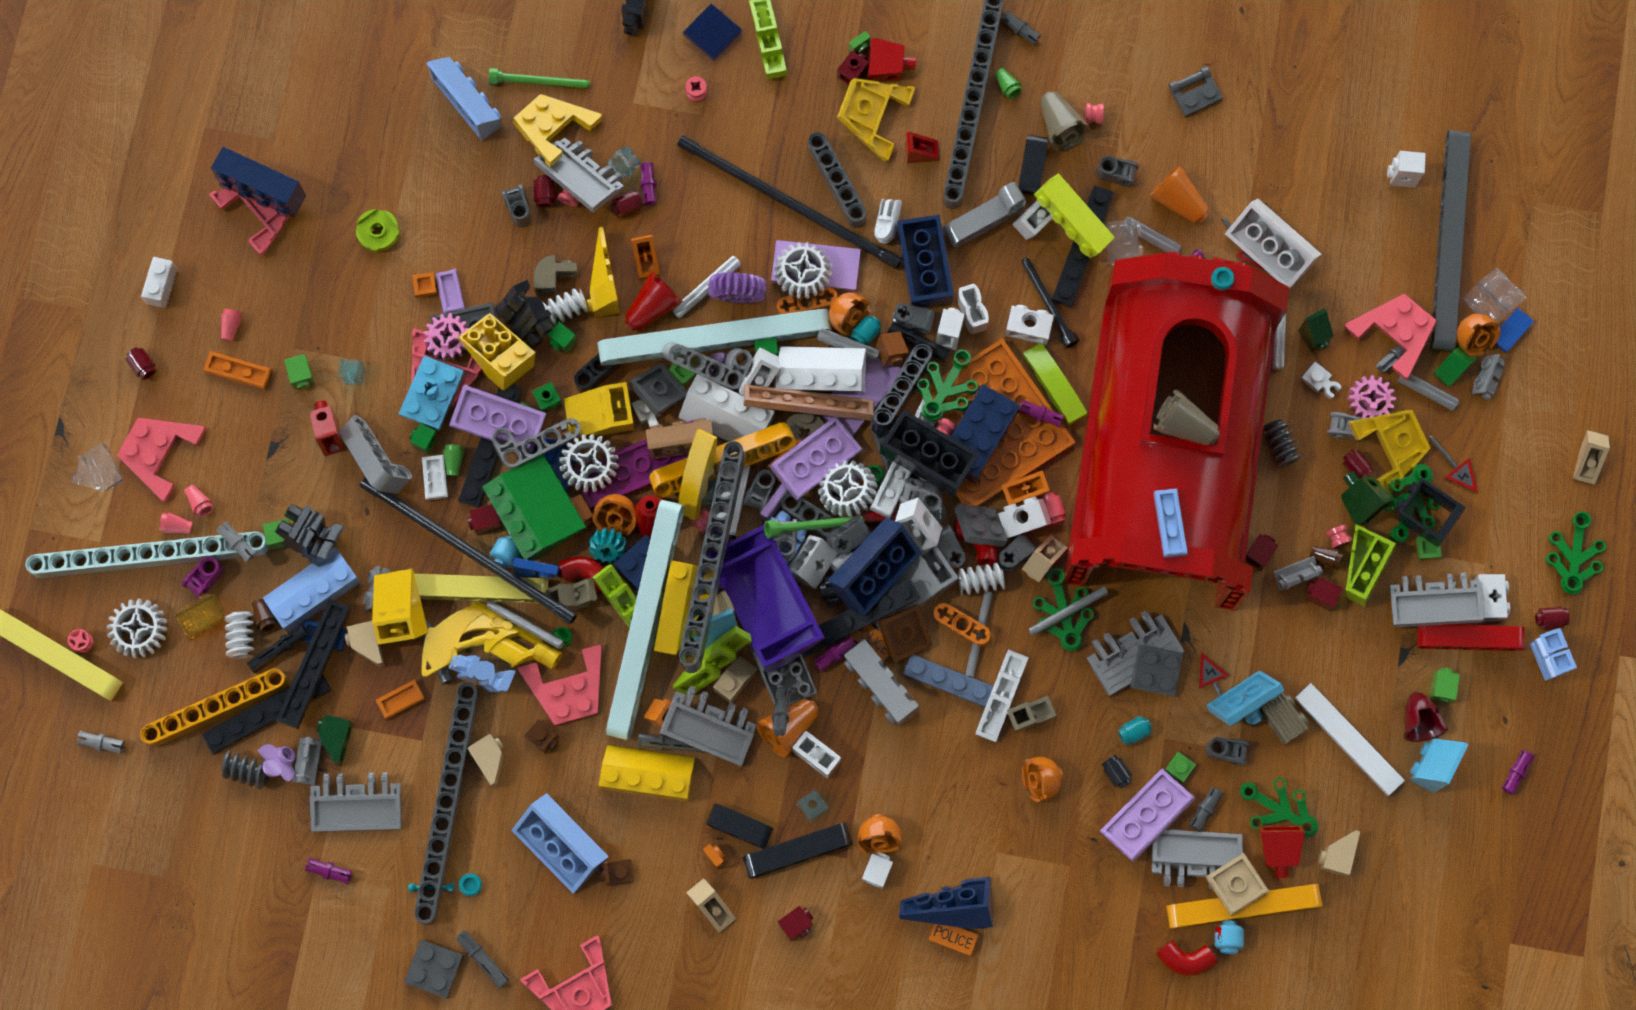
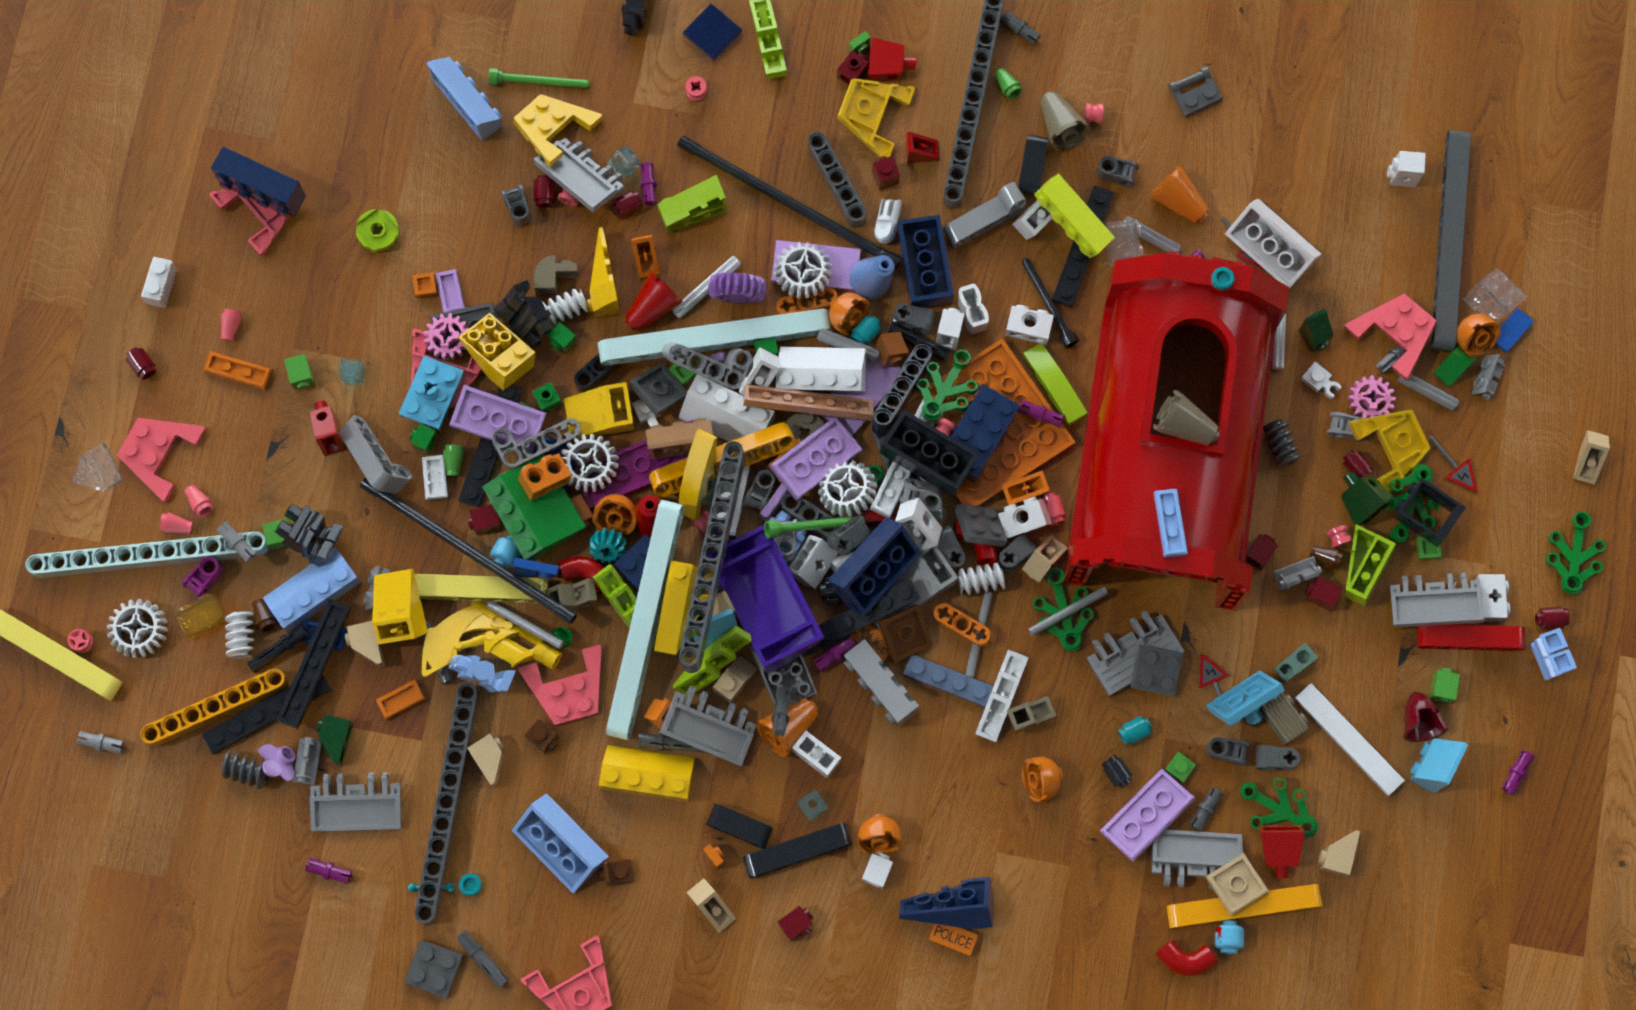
none -> orange brick [518,453,571,501]
none -> lime wedge [658,175,727,233]
none -> medium blue cone [849,255,894,300]
none -> dark red brick [872,156,900,190]
none -> dark grey piece [1256,745,1300,771]
none -> sand green leg [1274,642,1318,683]

